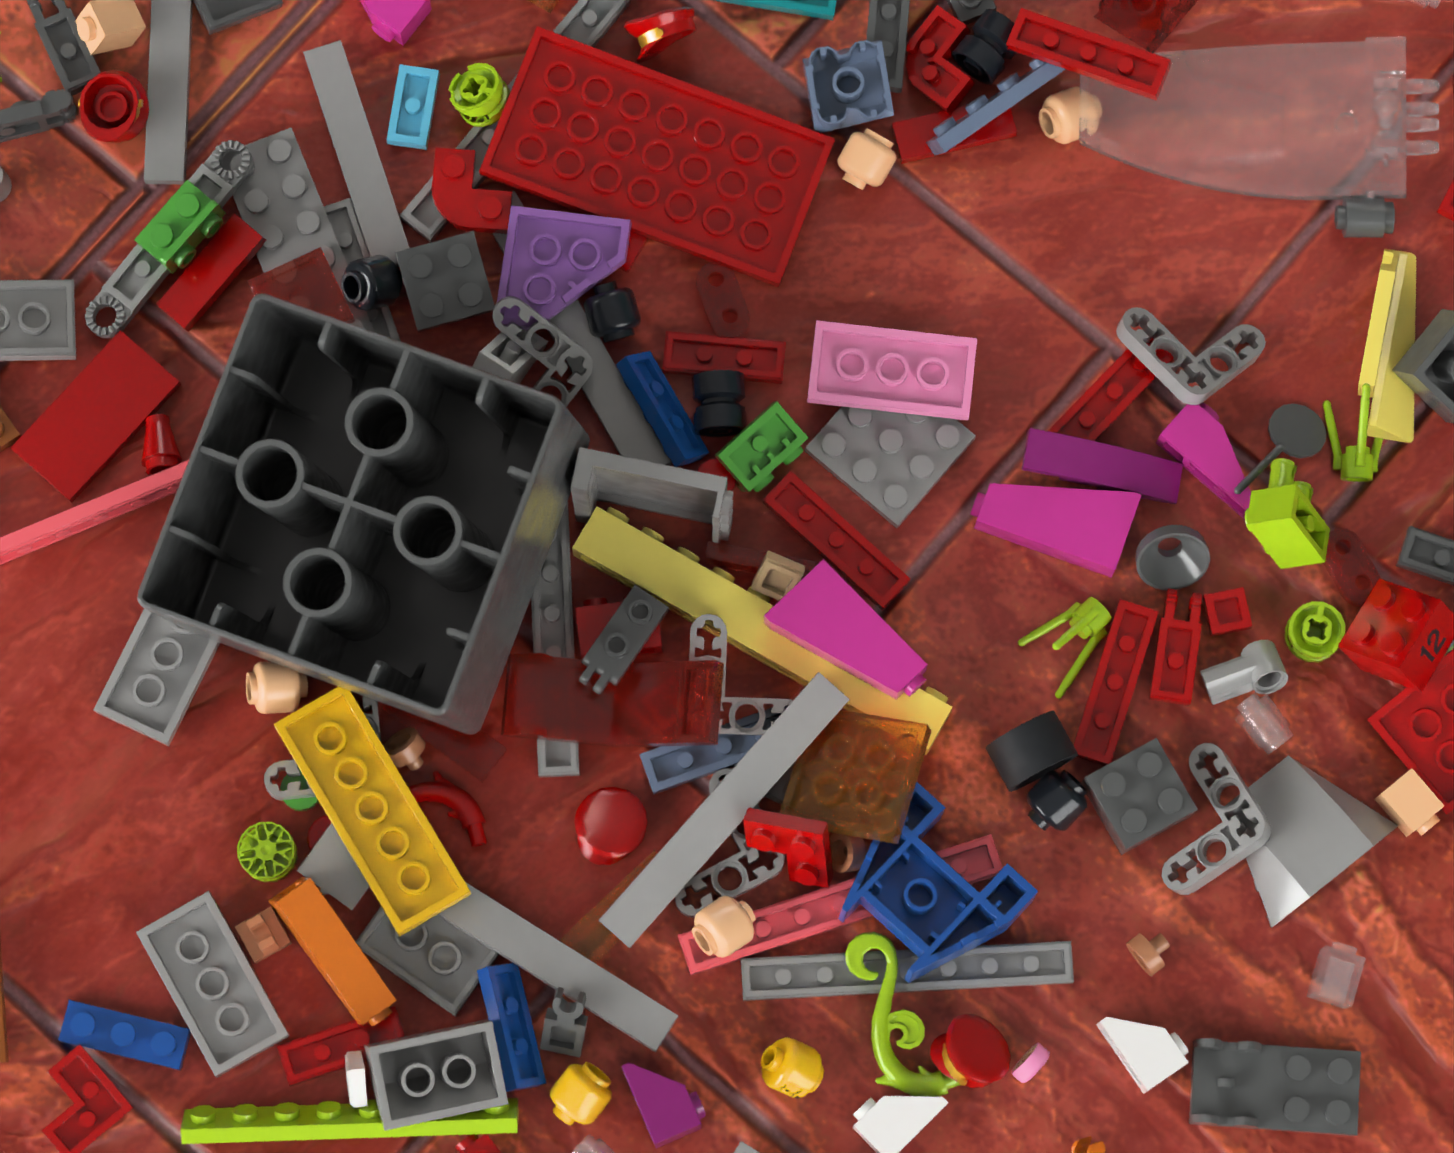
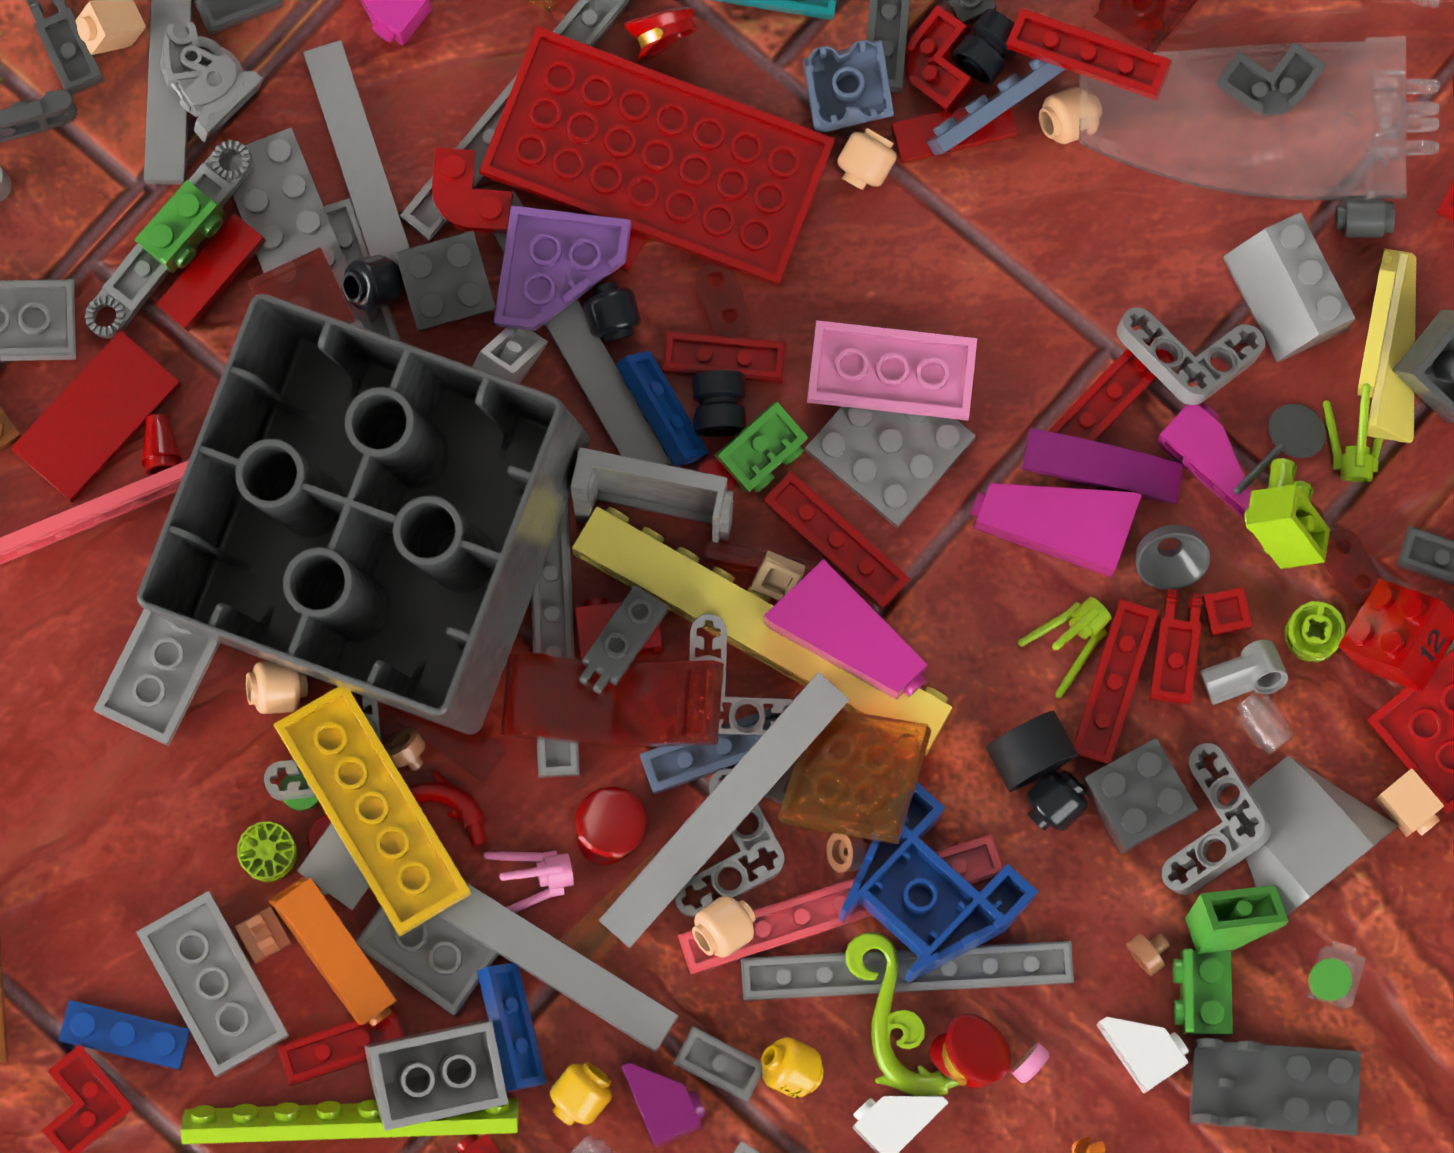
red piece [78,69,149,143] -> none
white tile [345,1050,367,1108] -> none
medium azure plate [386,64,440,150] -> none
lime wheel [448,63,511,127] -> none
light grey beam [492,296,593,407] -> none
dark grey plate [540,987,588,1058] -> none
red plate [743,808,834,888] -> none
none -> light grey piece [160,22,263,143]
none -> bright pink plant [483,850,574,913]
none -> light grey plate [673,1026,762,1103]
none -> bright green bracket [1173,949,1233,1035]
none -> bright green slope [1185,885,1288,954]
none -> dark grey plate [1214,42,1327,116]
none -> light grey slope [1223,212,1355,363]
none -> bright green tile [1308,958,1352,1001]

